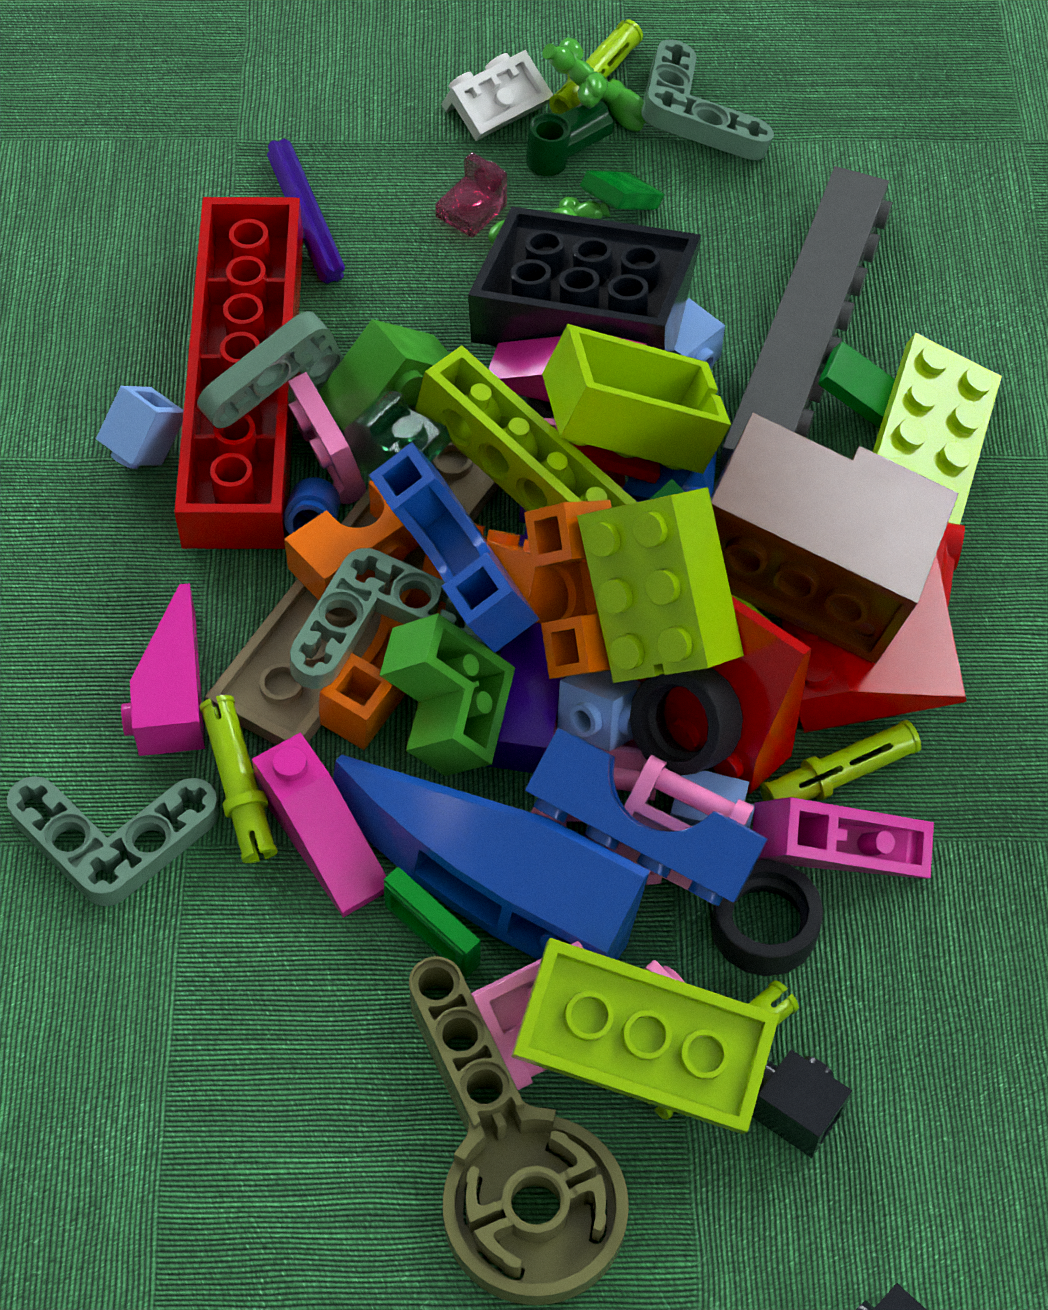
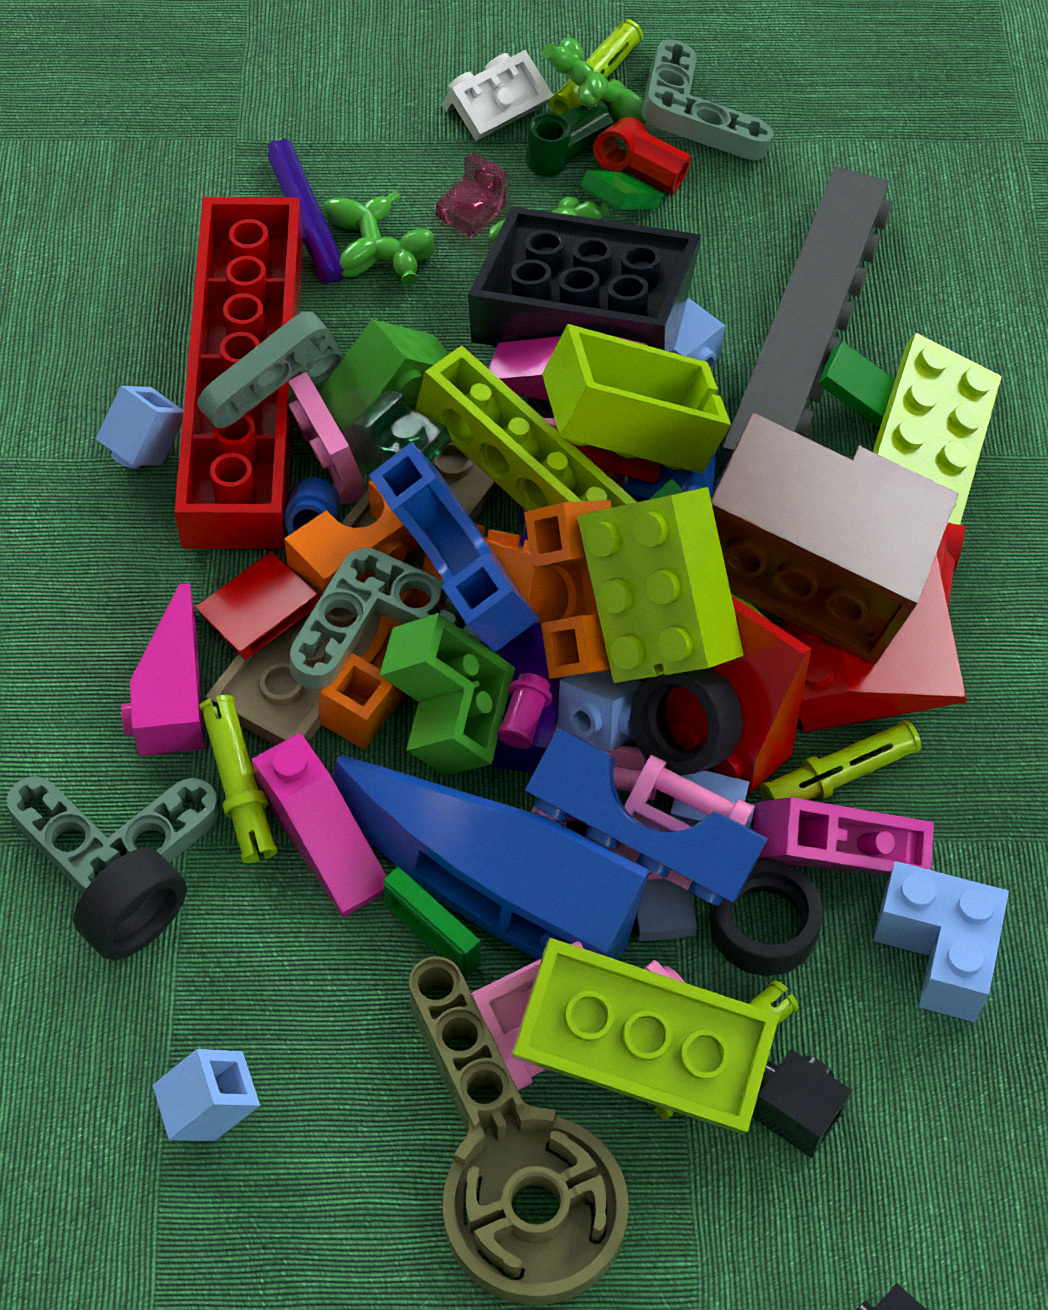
none -> black tyre [73,848,188,961]
none -> light blue brick [152,1049,260,1141]
none -> red piece [195,551,320,661]
none -> bright green piece [323,190,435,285]
none -> dark pink pin [497,673,552,749]
none -> red piece [593,117,692,195]
none -> sand blue tile [635,878,697,942]
none -> light blue brick [873,861,1009,1023]

